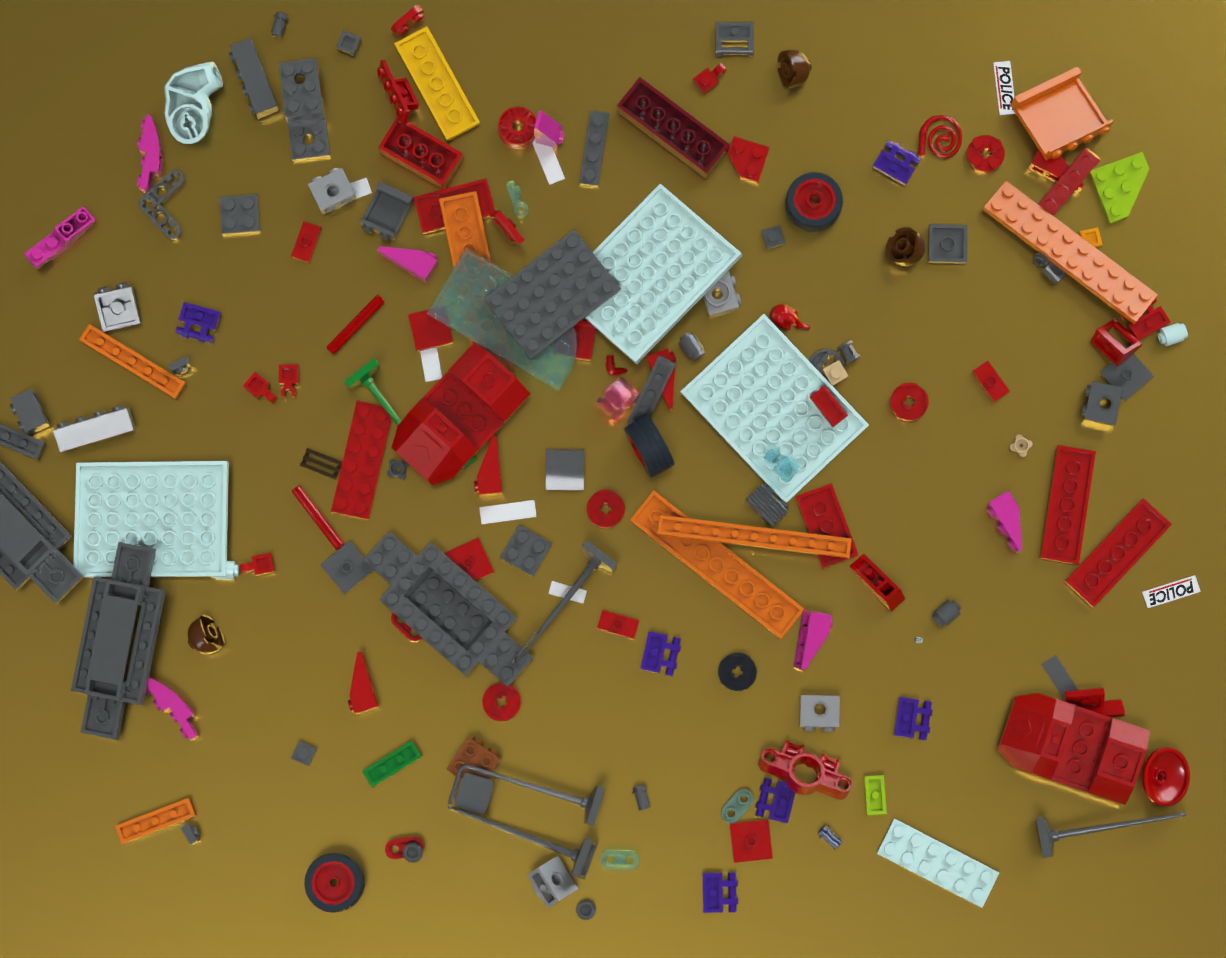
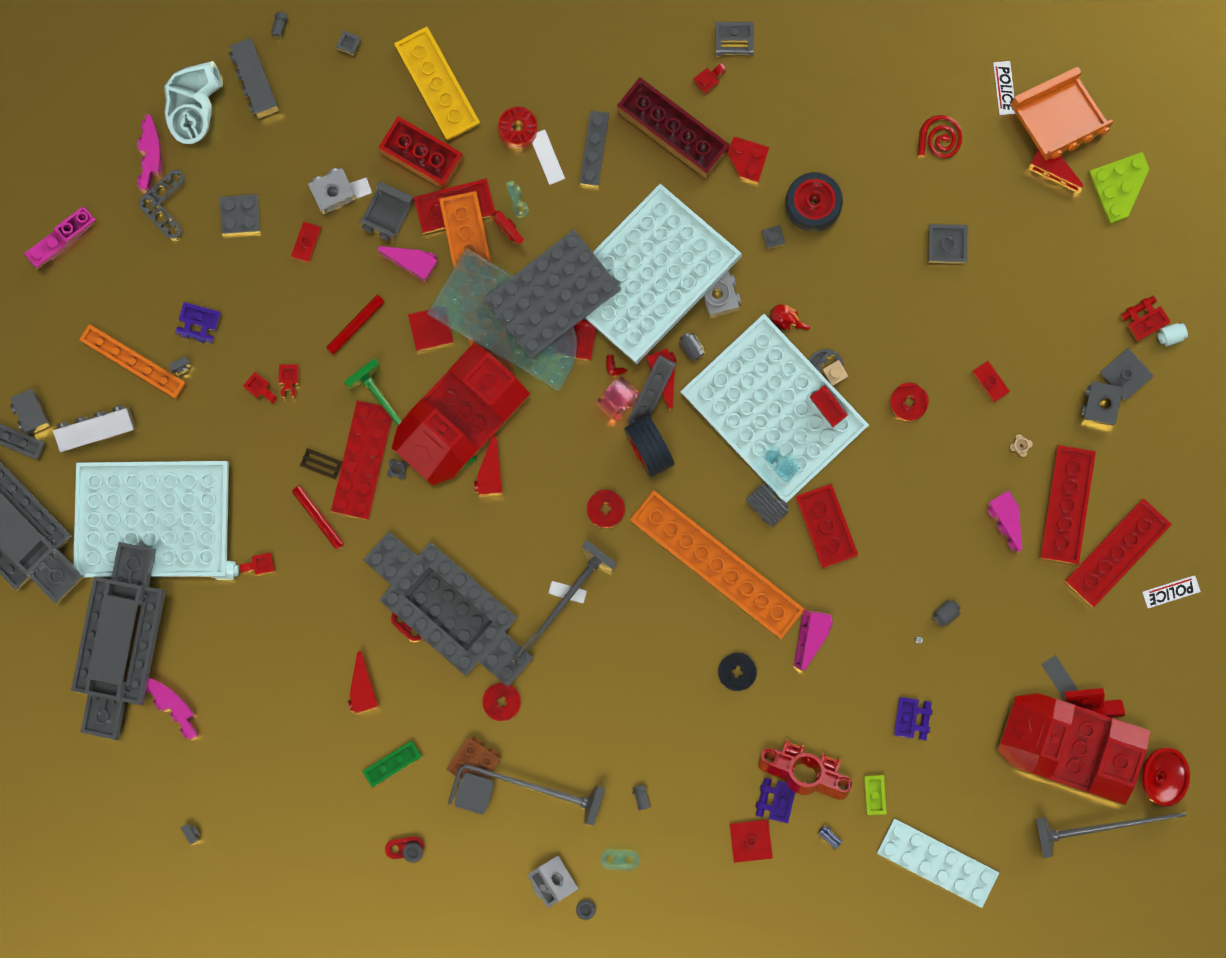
plate [94,282,141,332] -> none
orange plate [115,798,196,844] -> none
reddish brown cylinder [188,615,225,654] -> none
dark grey bracket [279,58,330,162] -> none
dark grey plate [291,741,317,766] -> none
wheel [304,853,365,913] -> none
dark grey plate [321,541,375,595] -> none
red bracket [377,59,419,124] -> none
red plate [391,5,424,36] -> none
white sticker [420,348,442,382] -> none
red plate [444,538,494,581] -> none
dark grey piece [448,806,598,880] -> none
white sticker [479,500,537,524] -> none
dark grey plate [500,525,552,577] -> none
dark pink slope [534,110,565,149] -> none
dark grey slope [546,449,584,490] -> none
red plate [597,610,639,639] -> none
dark purple plate [641,631,681,676] -> none
orange plate [657,515,852,558] -> none
dark purple plate [702,873,738,913] -> none
sand green plate [721,789,754,823] -> none
reddish brown cylinder [777,50,812,88] -> none
light grey brick [799,695,840,732] -> none
dark grey bush [837,340,861,365] -> none
red slope [850,554,905,612] -> none
dark purple plate [872,140,921,186] -> none
reddish brown cylinder [886,227,925,267] -> none
red plate [966,135,1005,174] -> none
orange plate [983,181,1158,324] -> none
dark grey plate [1034,252,1067,284] -> none
red plate [1038,147,1101,216] -> none
light orange tile [1079,227,1102,248] -> none
red tile [1090,319,1142,367] -> none

